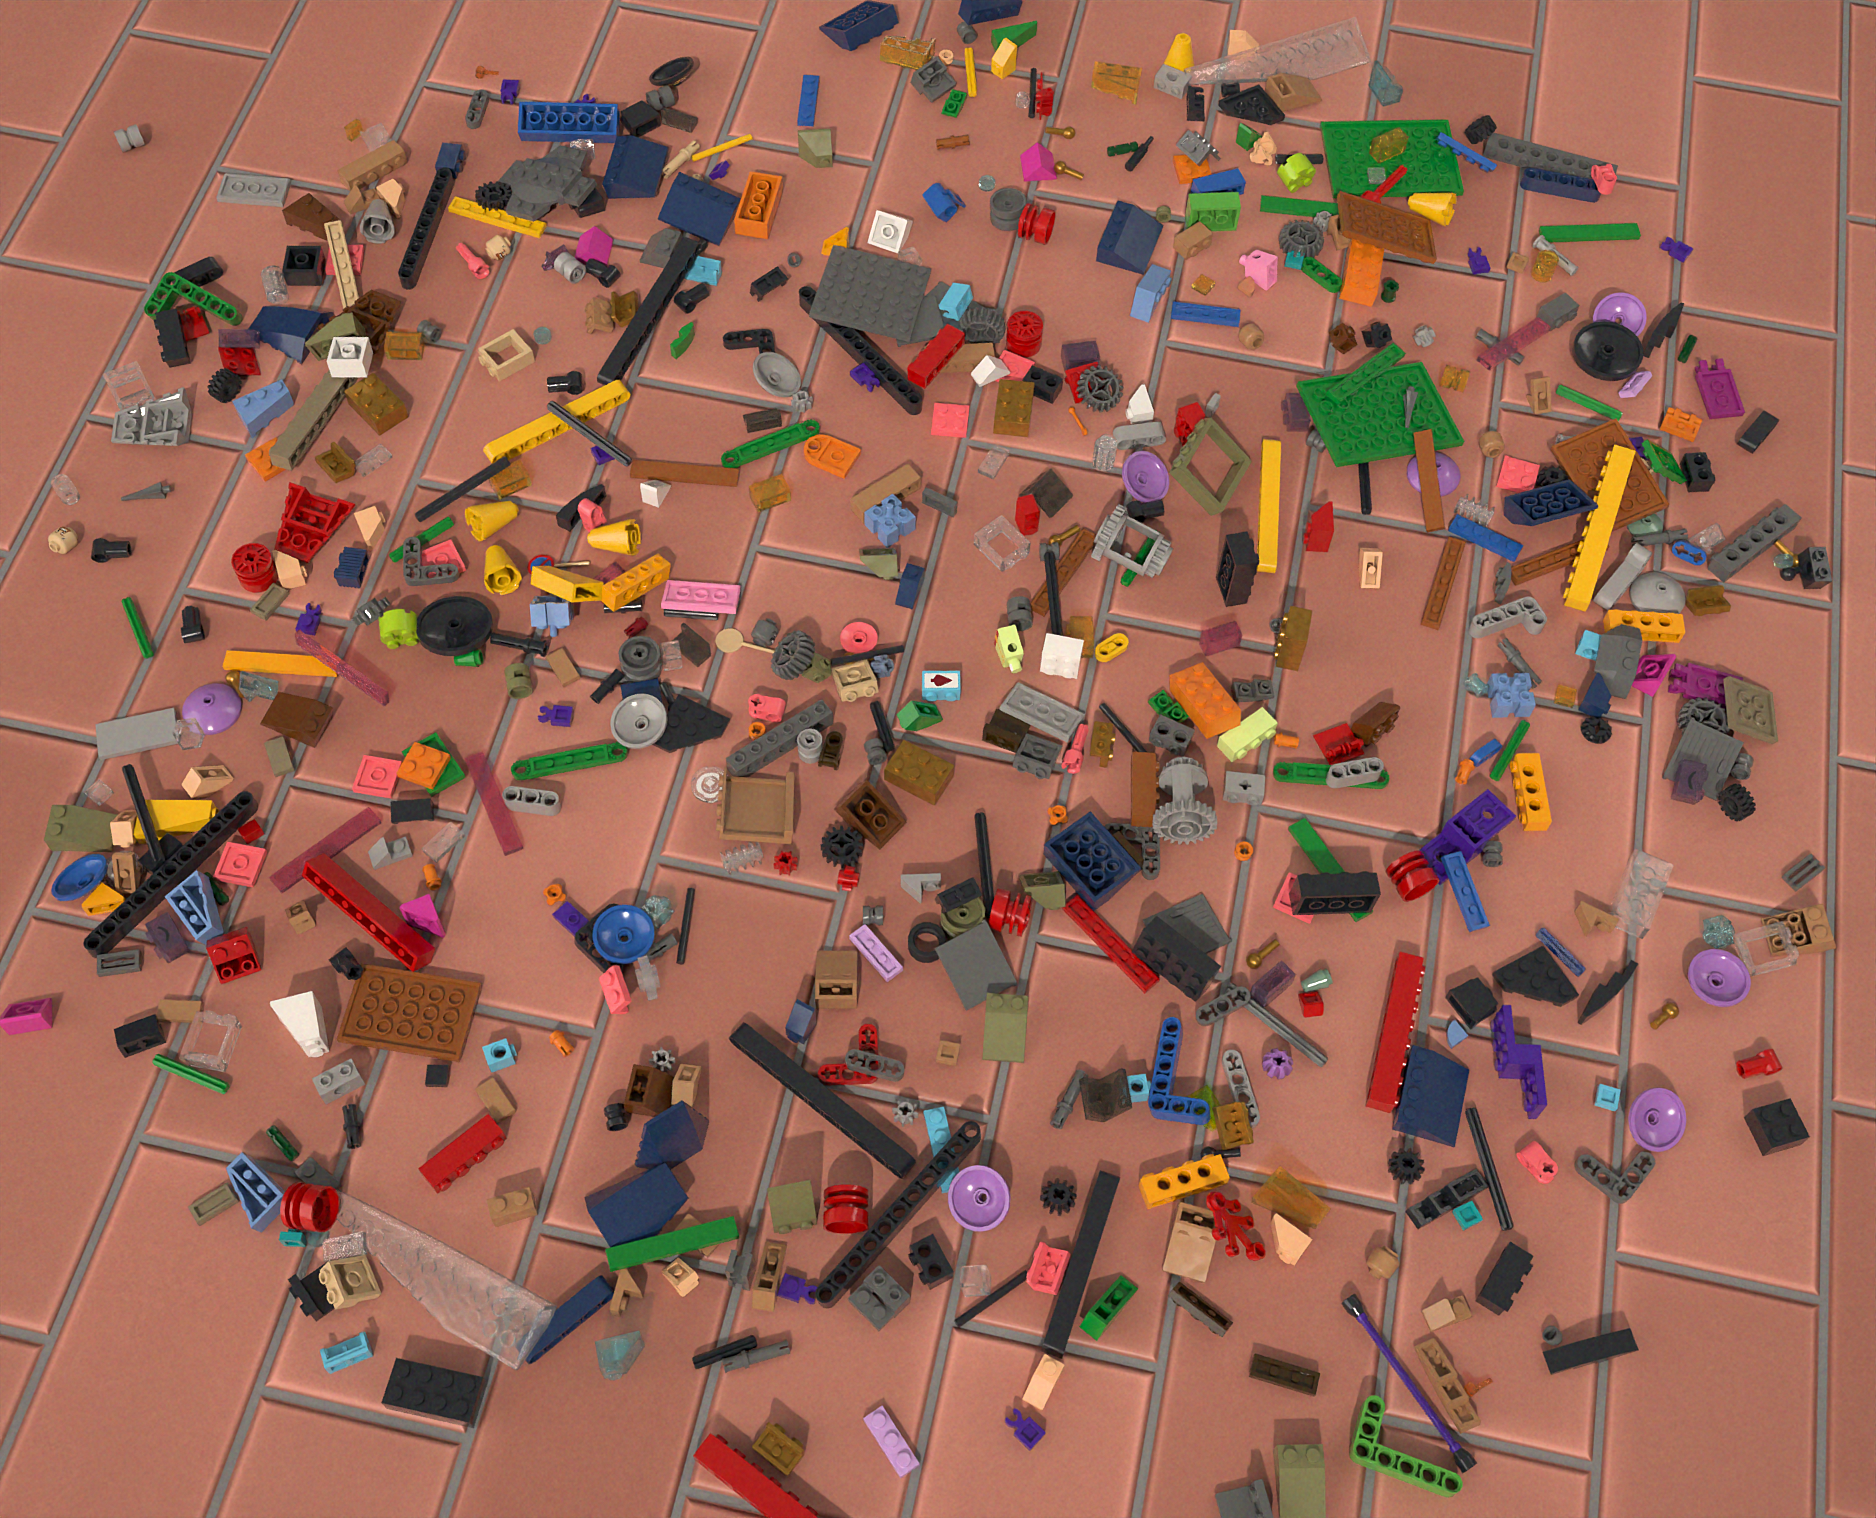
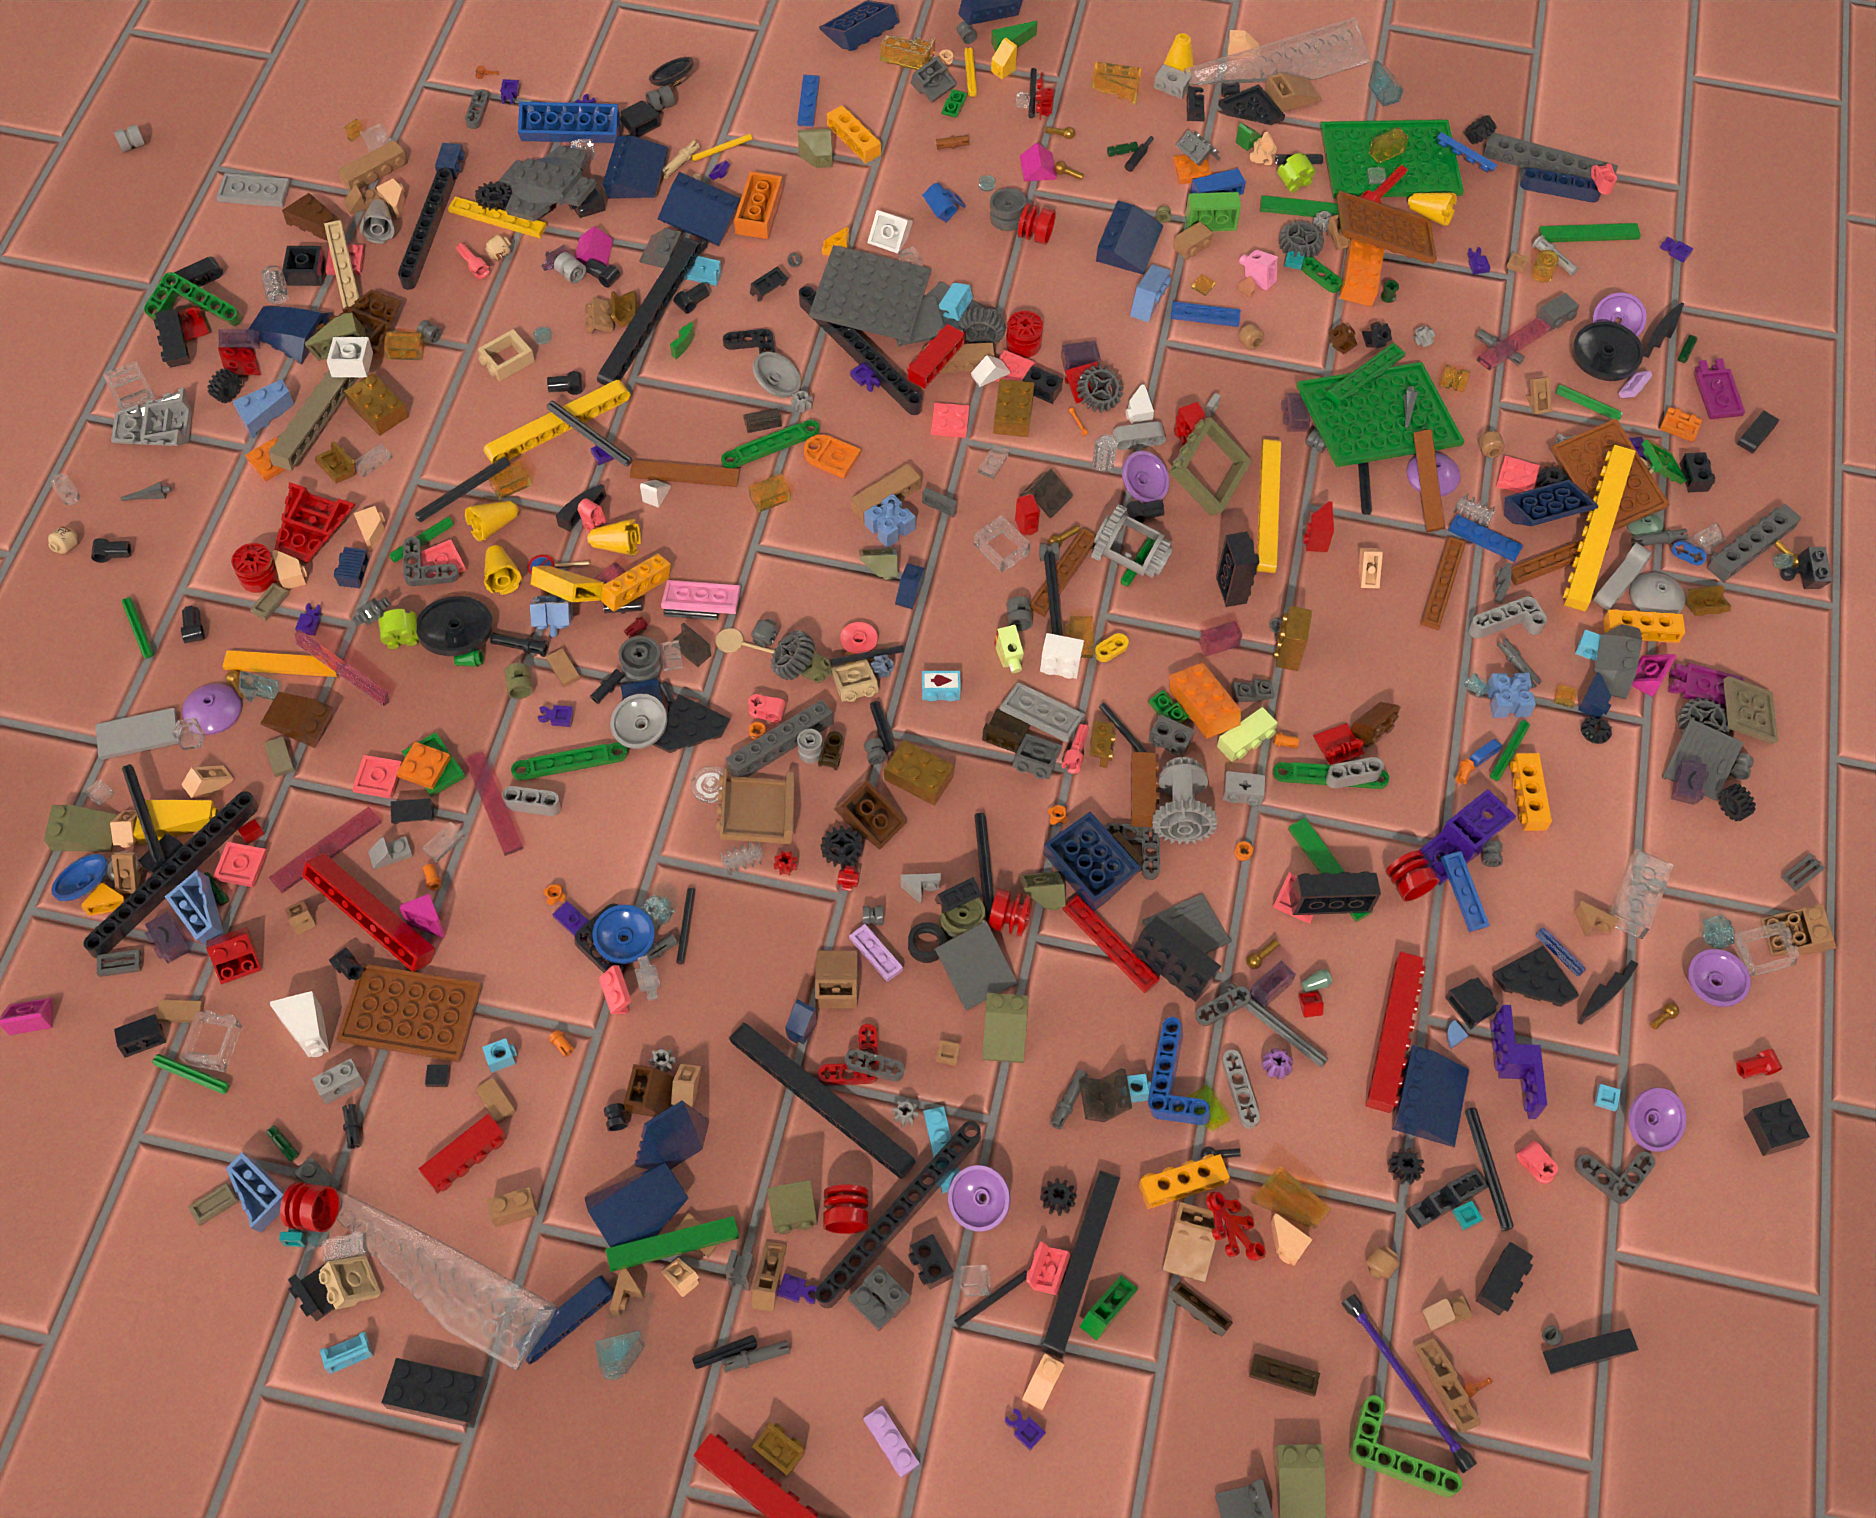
clear smoke panel [661,108,698,133] -> none
green slope [896,701,943,732] -> none
pearl gold bracket [1212,1101,1254,1150] -> none
none -> light orange brick [827,105,882,164]

